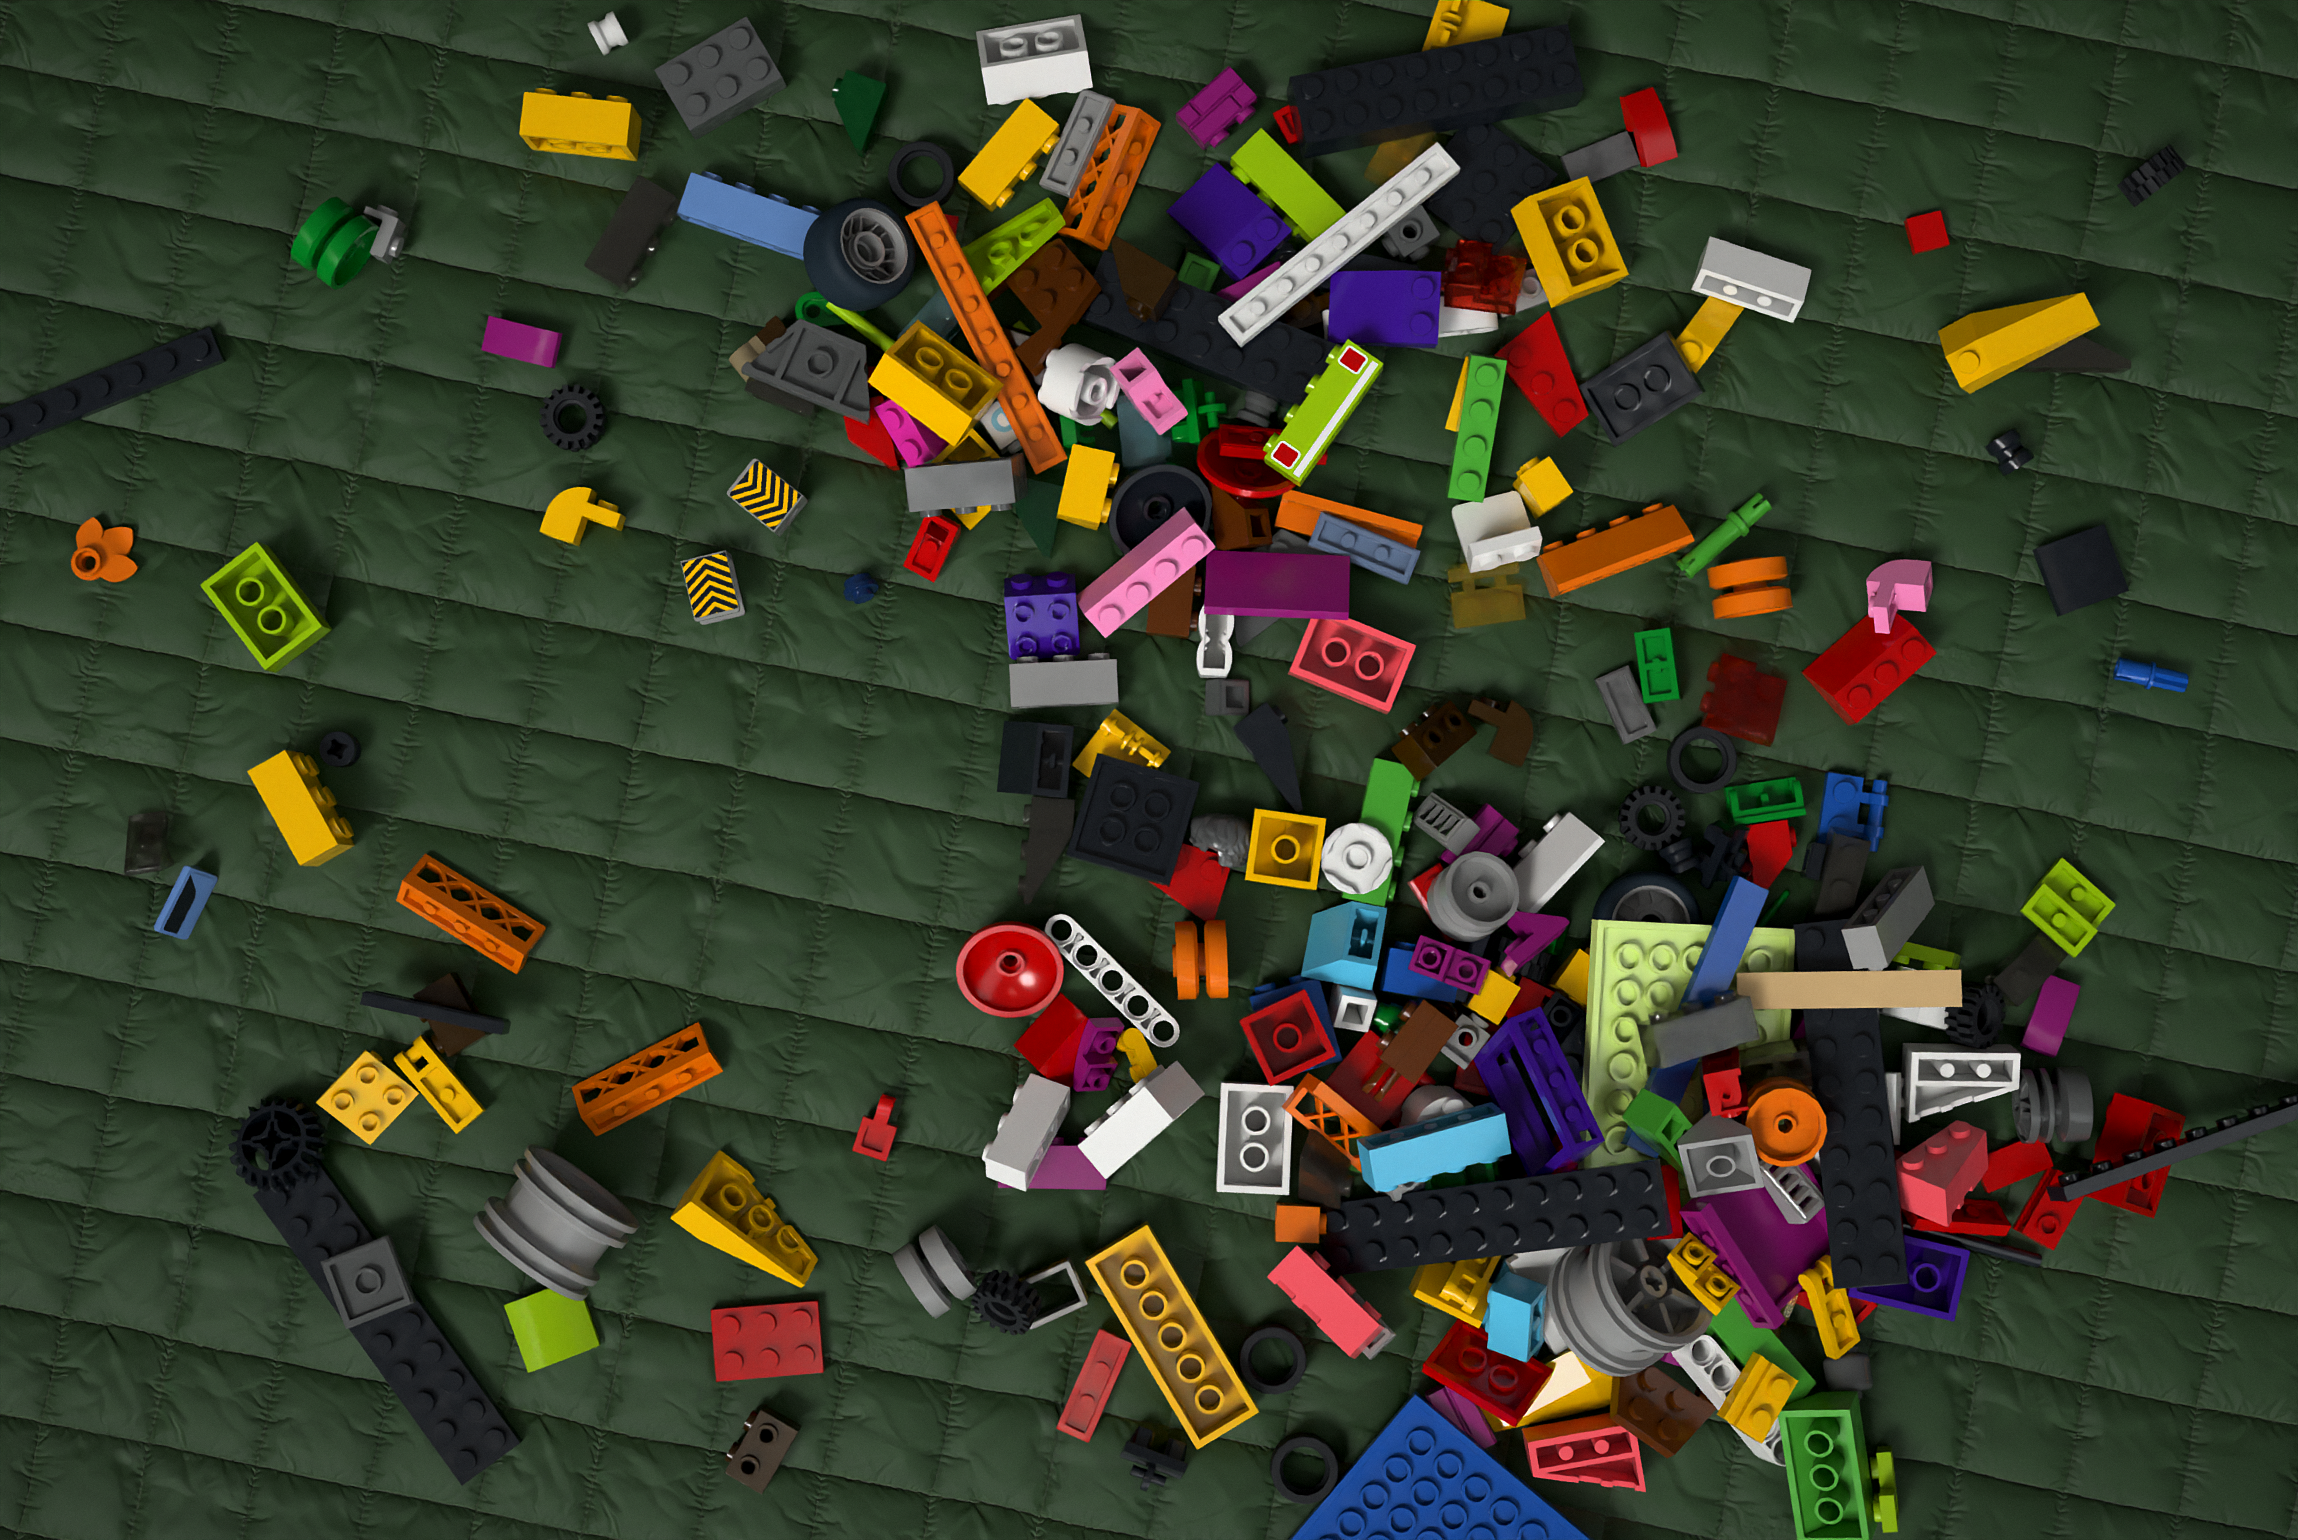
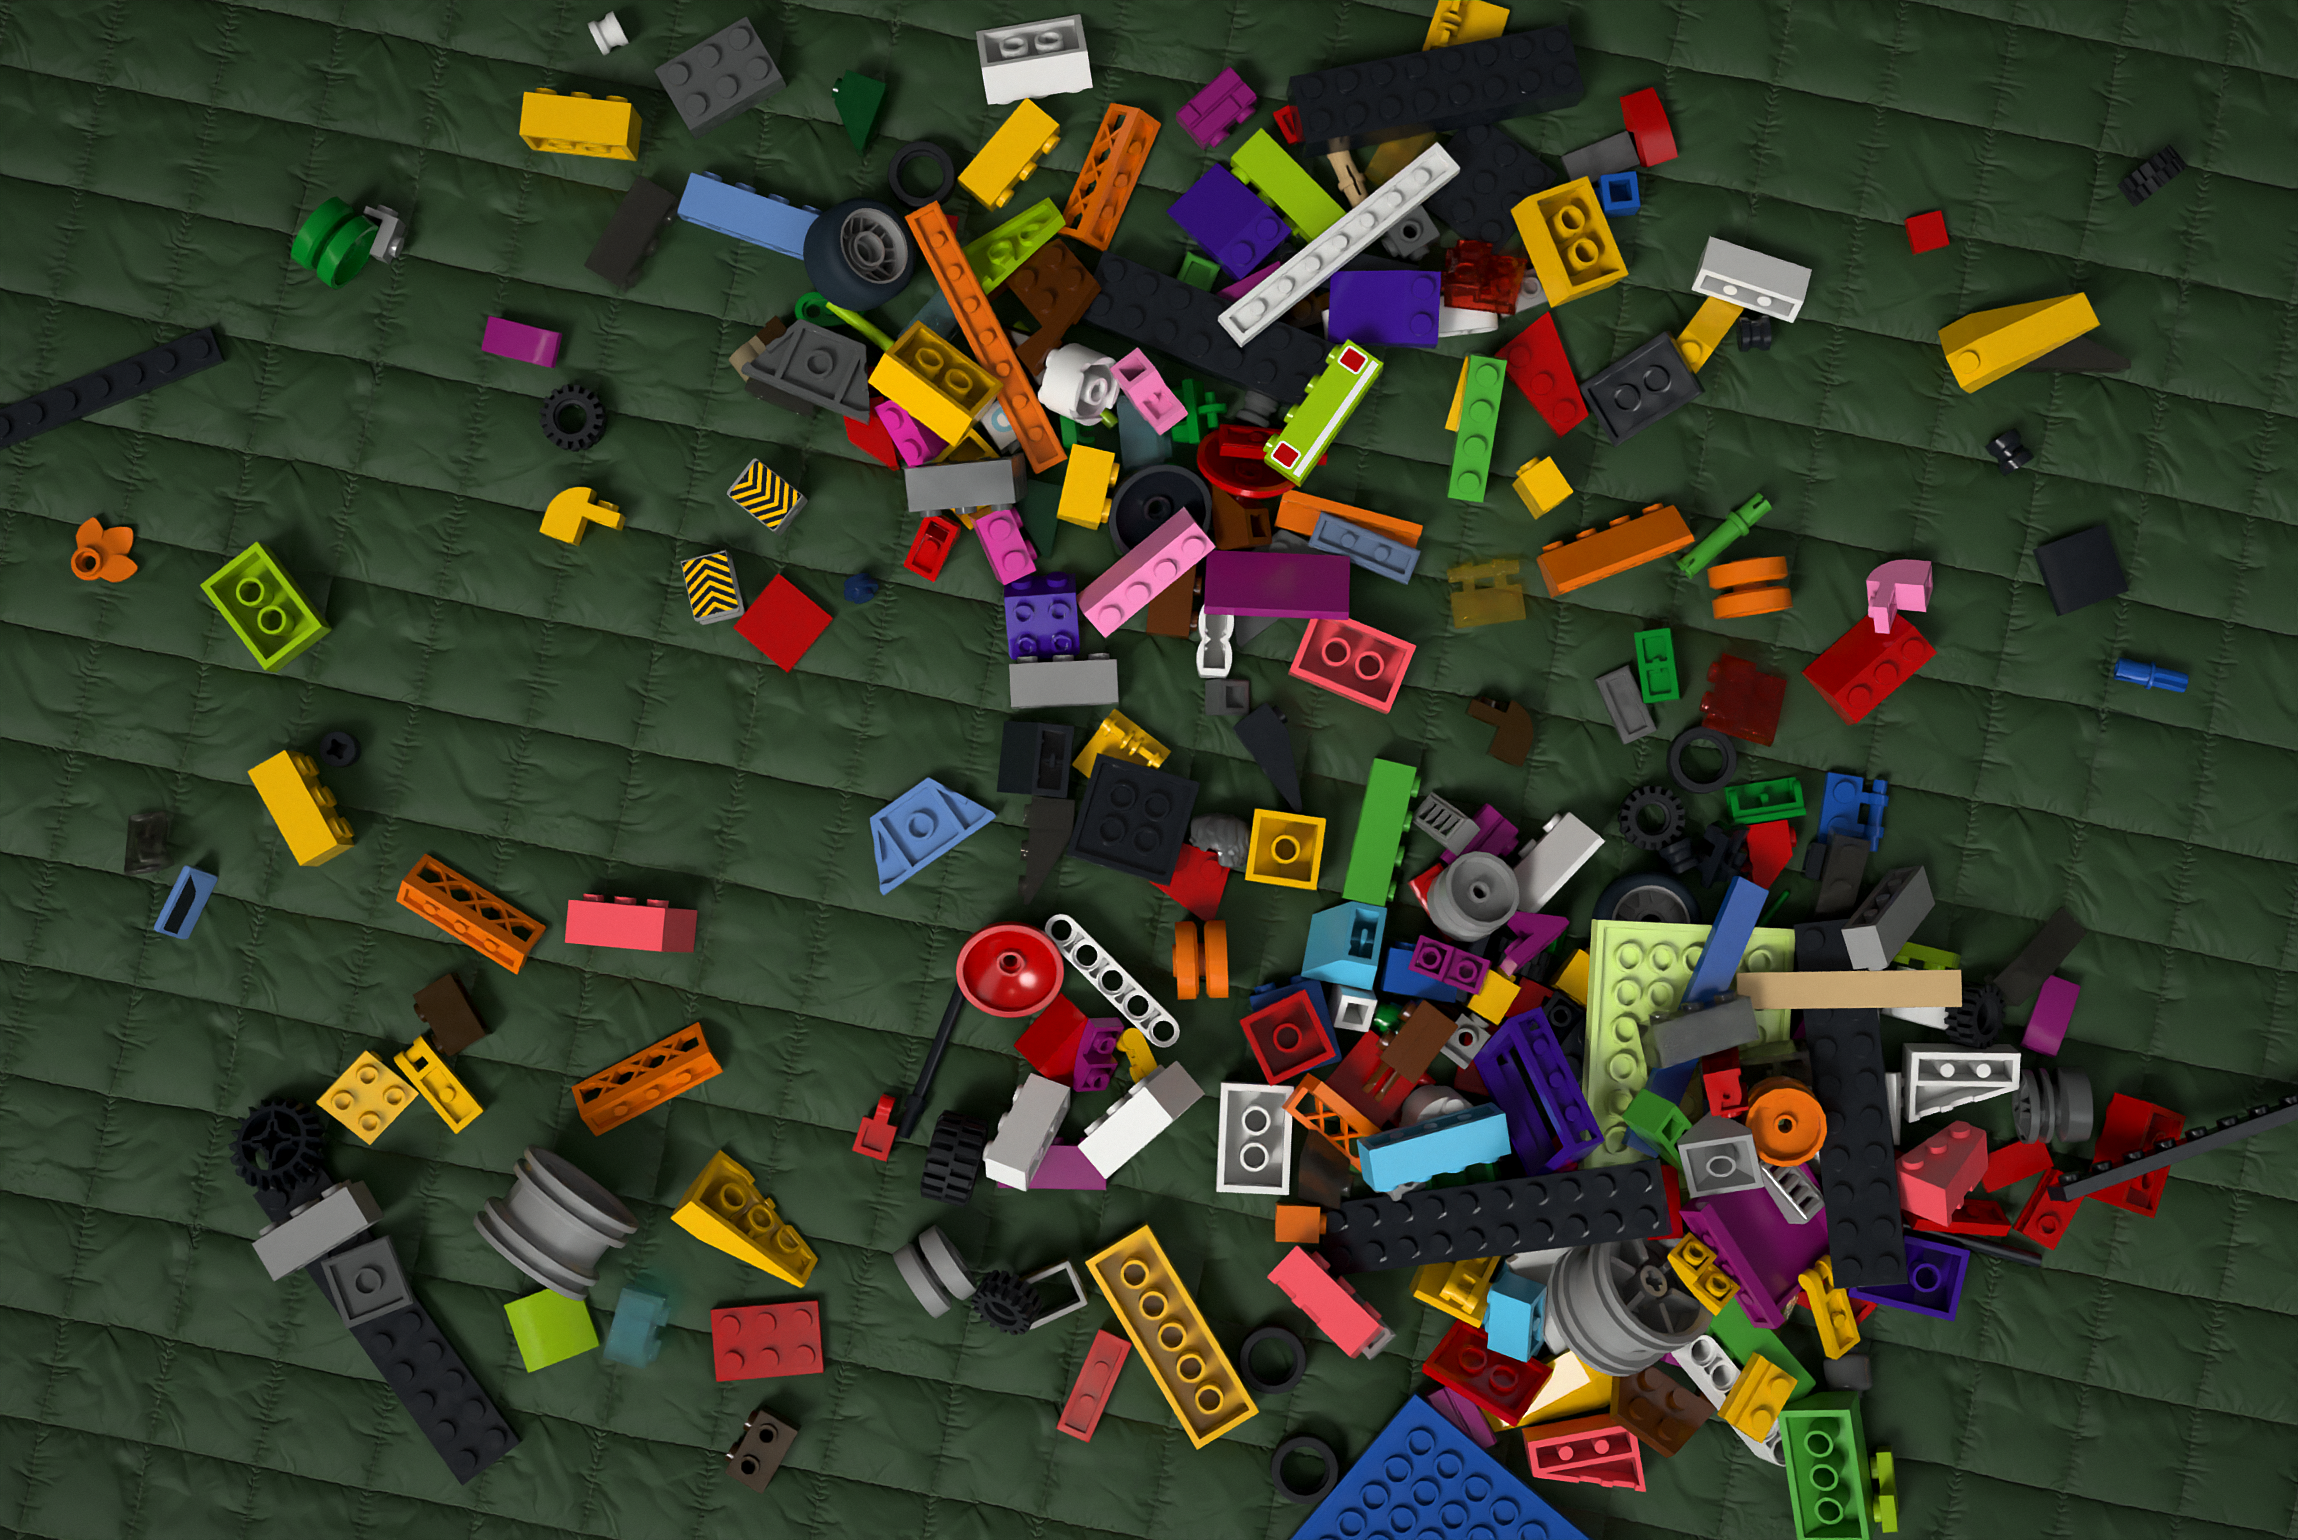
black tile [360,990,511,1035] -> none
light grey tile [1039,89,1116,199] -> none
dark brown slope [1111,235,1180,323] -> none
black hips [1120,1426,1188,1492] -> none
white tile [1321,823,1392,894] -> none
dark brown brick [1391,700,1477,782] -> none
white bracket [1452,491,1542,573] -> none
lime slope [2019,857,2116,958] -> none
none -> light grey brick [252,1179,385,1281]
none -> coral wedge [565,894,697,953]
none -> clear light blue brick [603,1284,672,1369]
none -> red tile [733,573,834,674]
none -> medium blue wing [870,777,997,896]
none -> black bar [896,982,966,1139]
none -> black tyre [920,1109,989,1208]
none -> dark pink brick [968,505,1037,585]
none -> tan pin [1327,150,1369,209]
none -> blue brick [1593,171,1641,219]
none -> black wheel [1736,315,1771,352]

